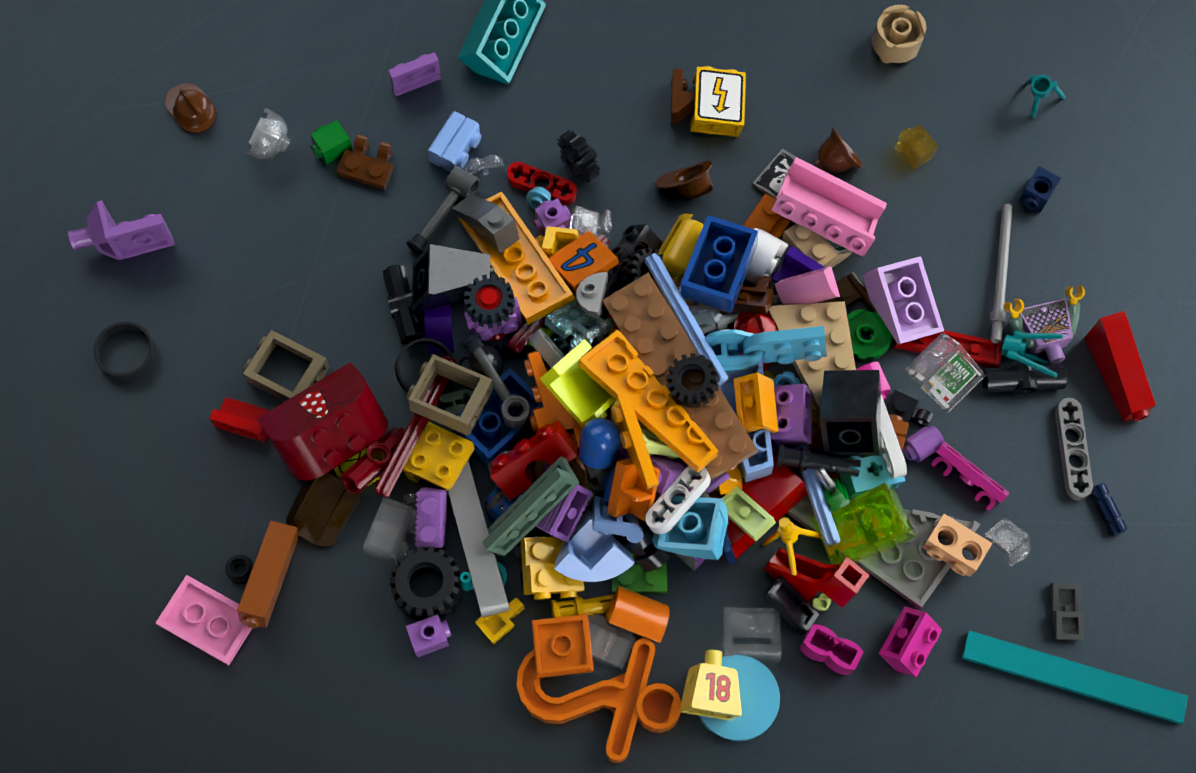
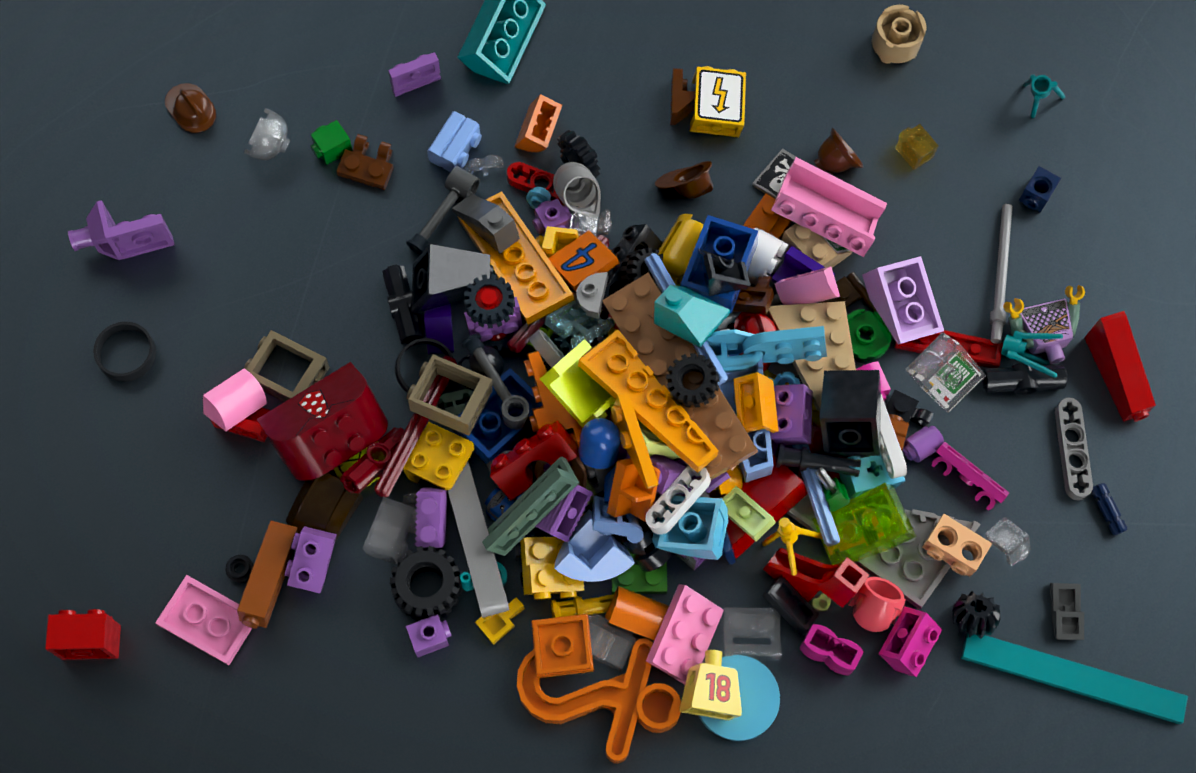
none -> red brick [45,609,121,660]
none -> bright pink brick [203,368,267,431]
none -> medium lavender brick [285,526,337,593]
none -> orange brick [514,94,562,152]
none -> light grey helmet [553,162,601,218]
none -> bright pink plate [646,584,724,685]
none -> teal slope [654,285,730,348]
none -> black slope [698,248,750,296]
none -> coral helmet [848,577,906,632]
none -> black gear [952,591,1001,639]

